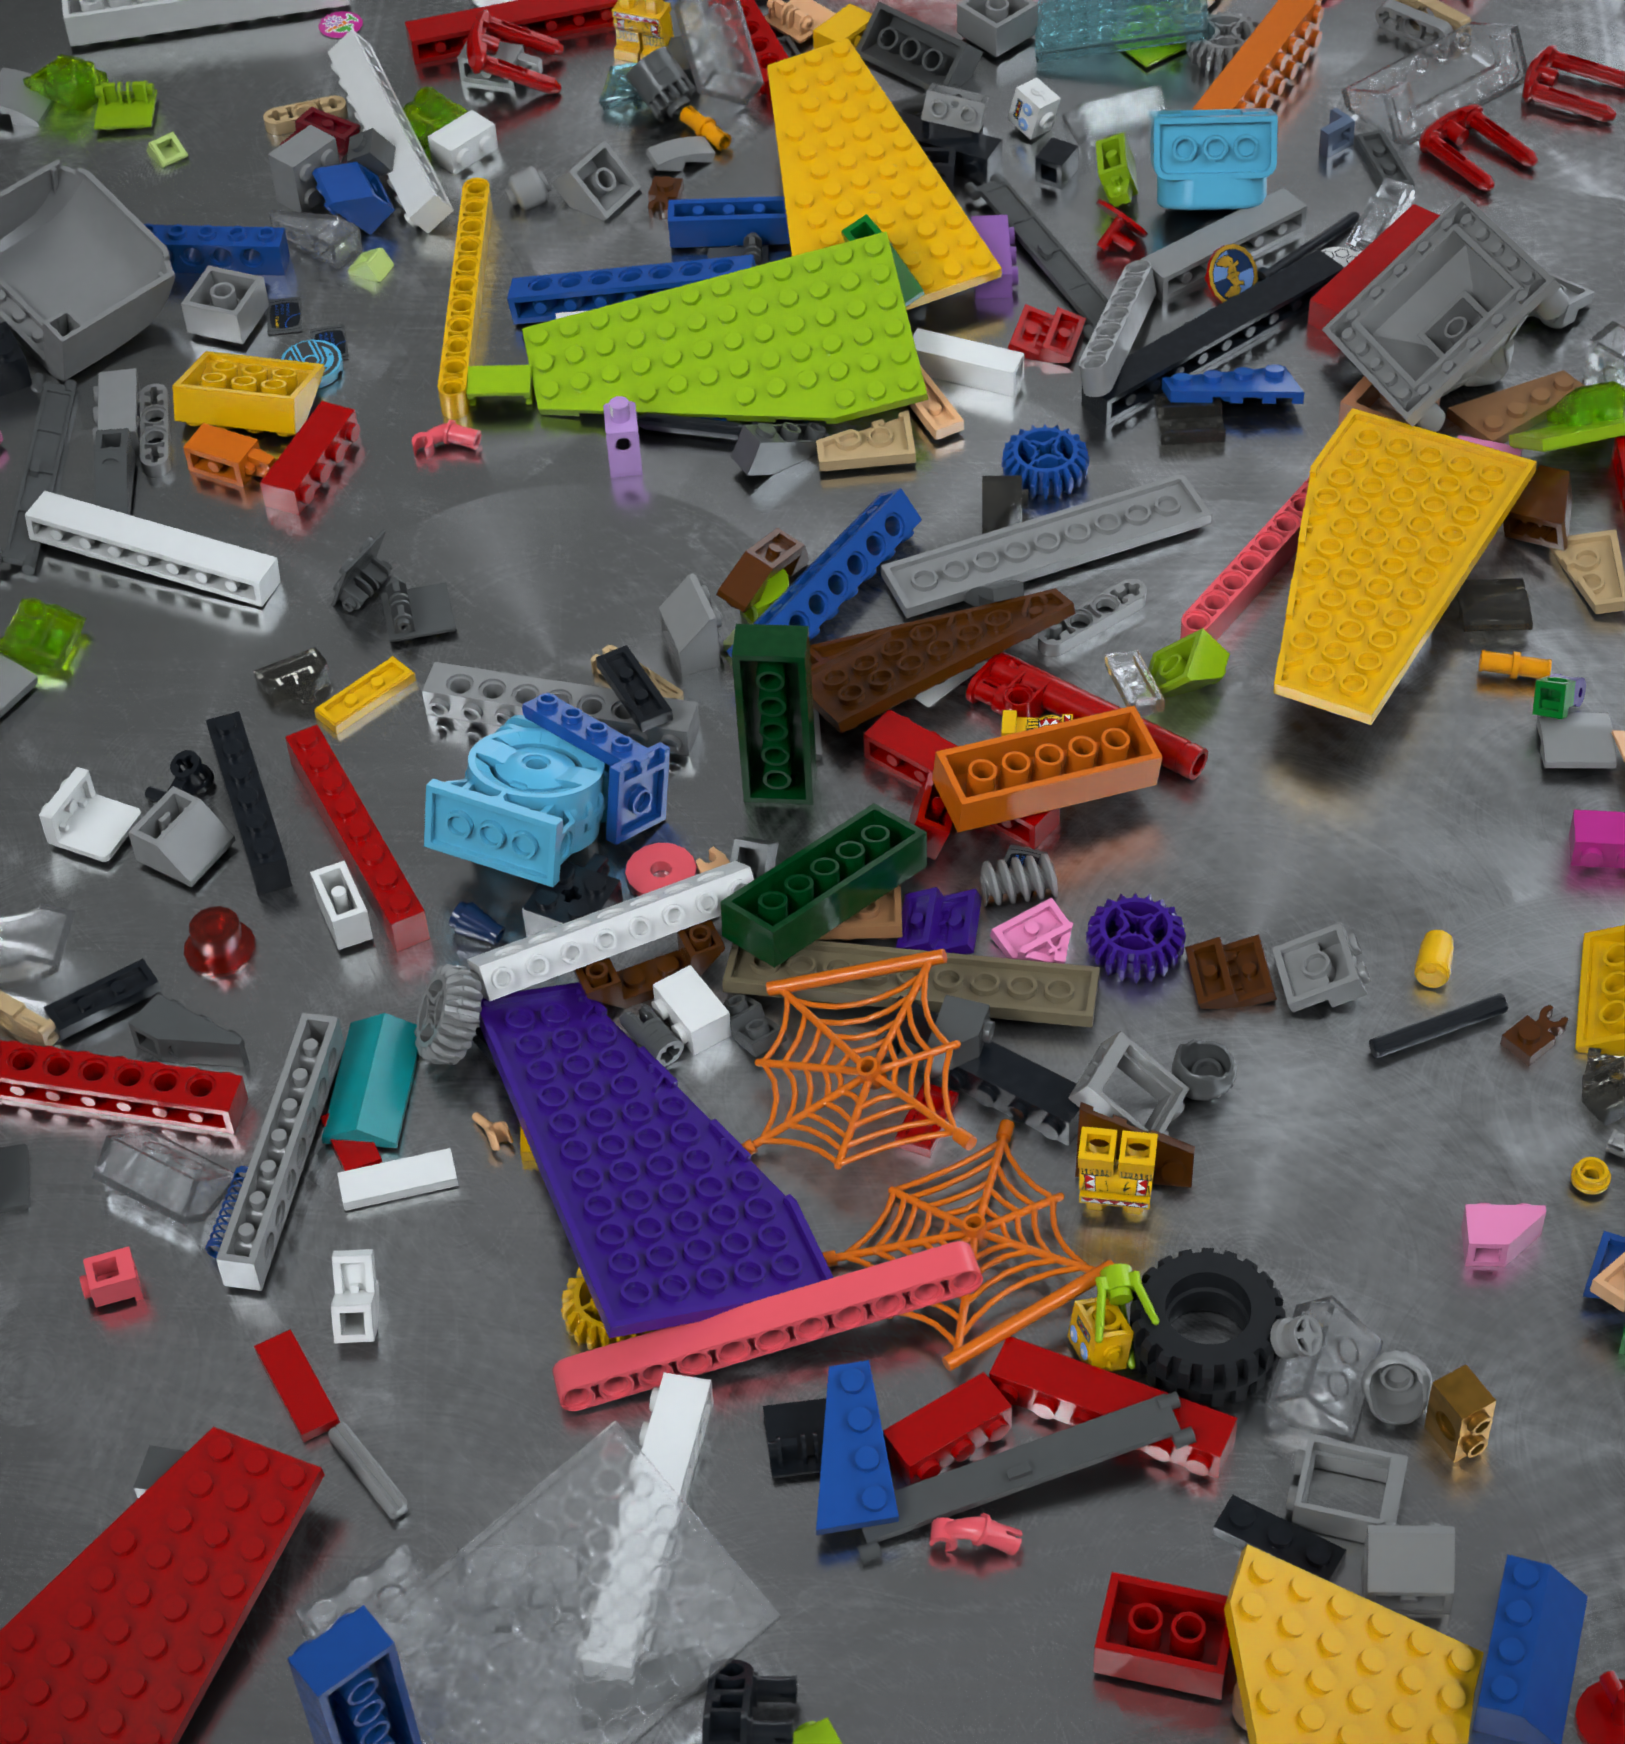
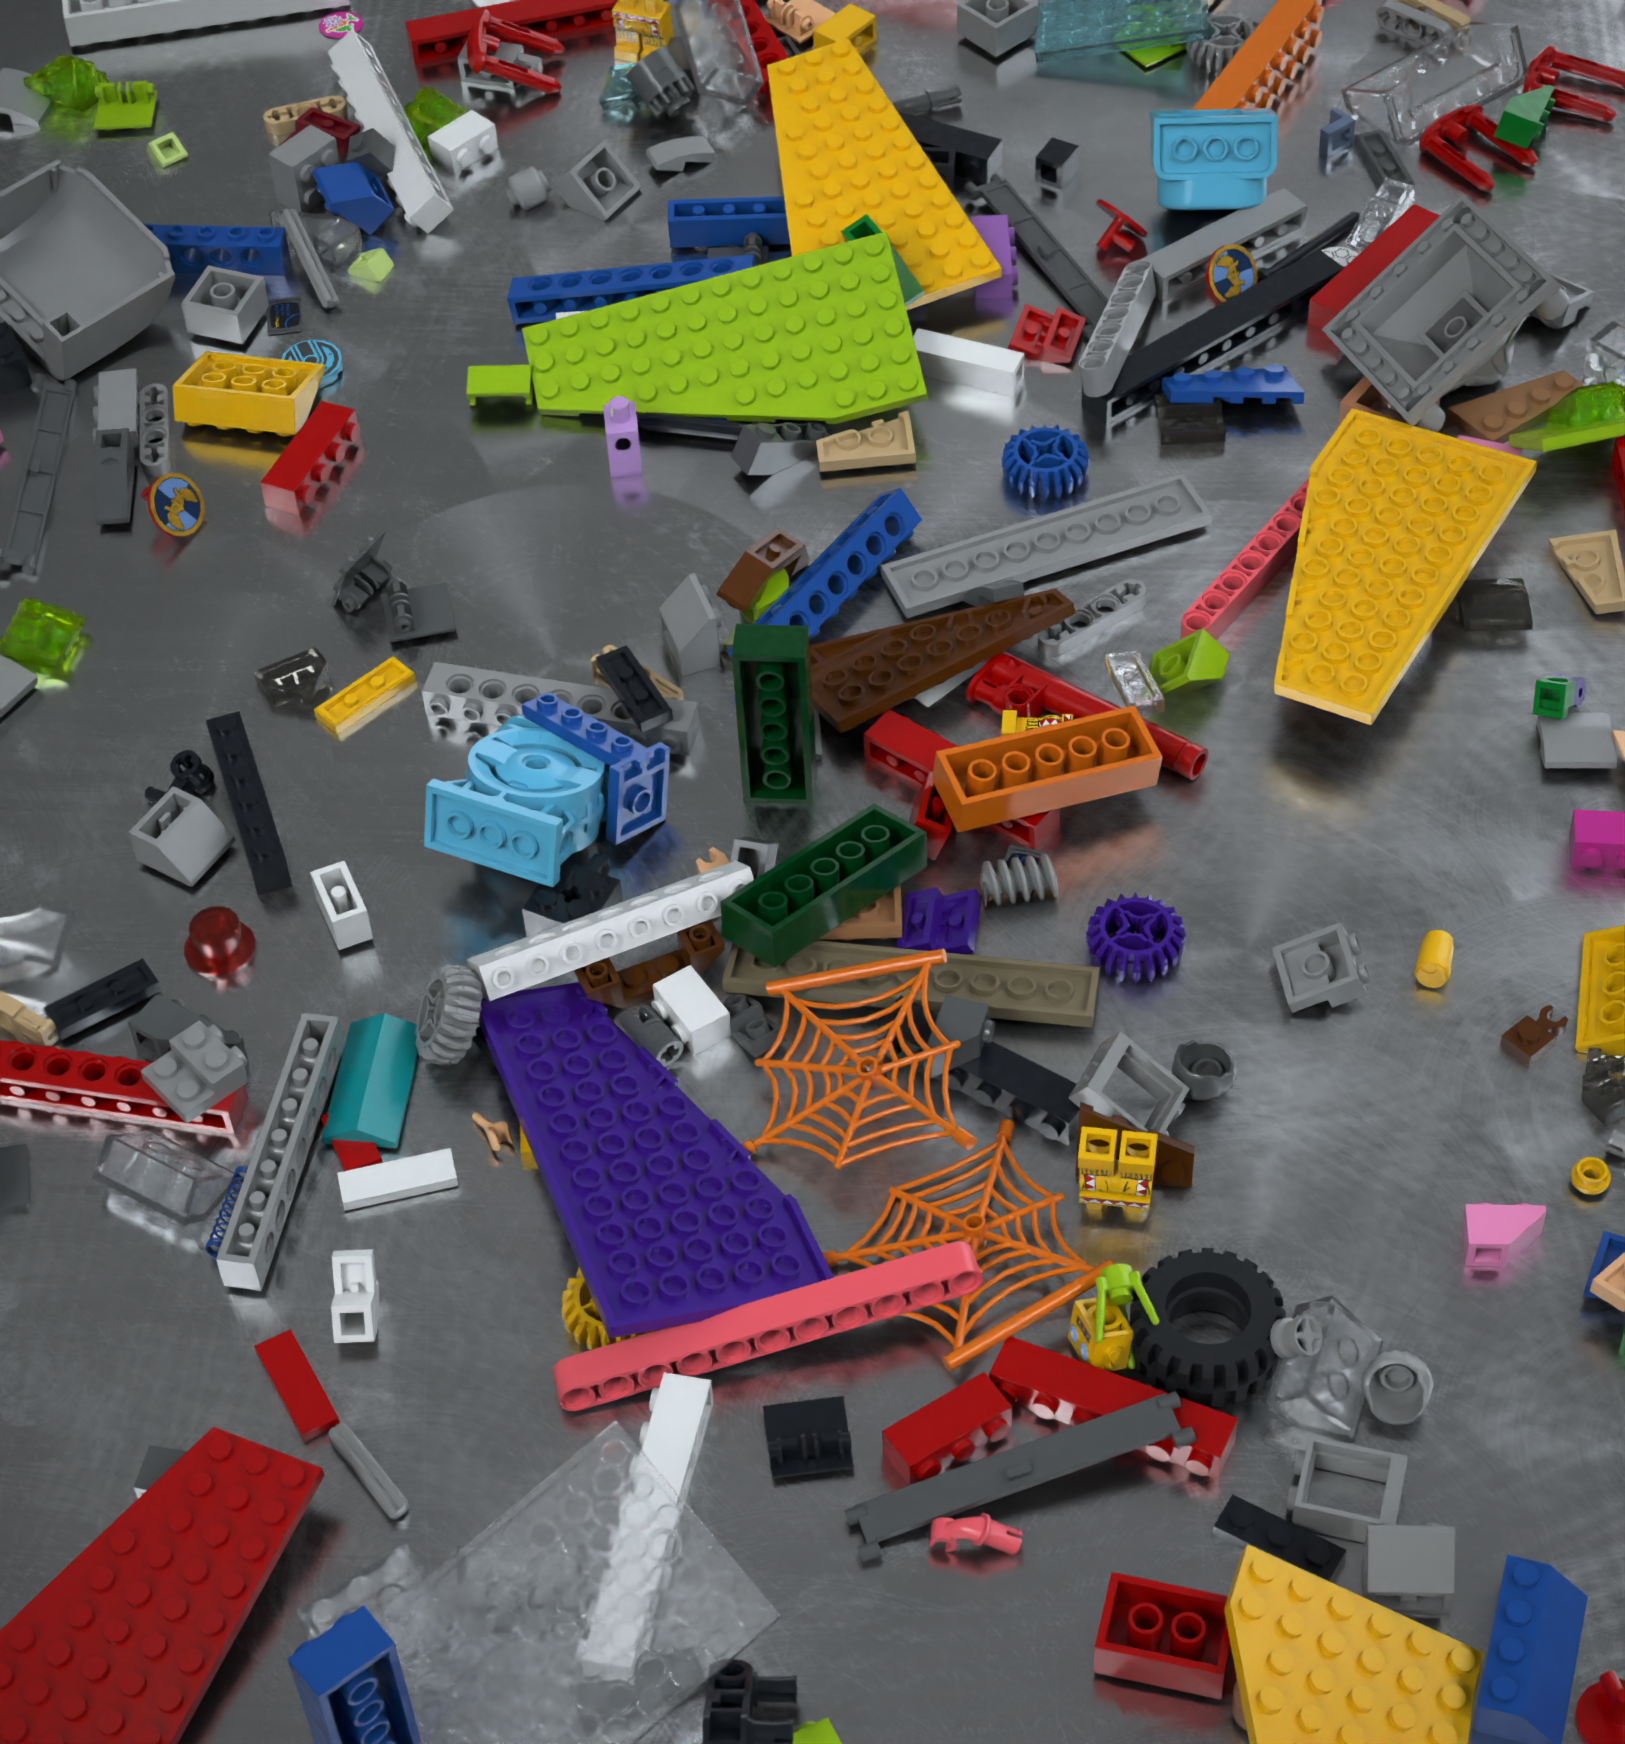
white brick [25,491,281,607] -> none
white bracket [39,767,142,862] -> none
coral brick [79,1246,144,1308] -> none
orange hinge [183,423,276,487] -> none
red brick [285,724,430,952] -> none
sticker [310,324,349,360] -> none
coral piece [411,420,482,460] -> none
yellow beam [438,178,493,419] -> none
dark blue cone [449,901,506,946] -> none
coral tile [625,843,697,896] -> none
reddish brown plate [648,176,684,219] -> none
light orange pin [680,105,732,151] -> none
blue wing [816,1360,899,1535] -> none
dark grey slope [856,1,983,90] -> none
red tile [894,1082,959,1158] -> none
light nougat plate [909,365,964,440] -> none
light grey window [921,82,989,133] -> none
clear smoke slope [982,476,1028,534] -> none
bright pink slope [990,897,1073,964] -> none
white head [1007,78,1061,140] -> none
clear slope [1062,85,1167,147] -> none
lime hinge [1096,132,1139,207] -> none
reddish brown slope [1185,934,1277,1009] -> none
black axle [1369,993,1508,1058] -> none
pearl gold brick [1424,1364,1497,1463] -> none
light orange pin [1478,649,1552,679] -> none
reddish brown slope [1503,465,1573,551] -> none
none -> shield [141,473,205,537]
none -> light grey plate [141,1020,249,1124]
none -> light grey axle [280,208,339,309]
none -> green slope [1494,85,1556,149]

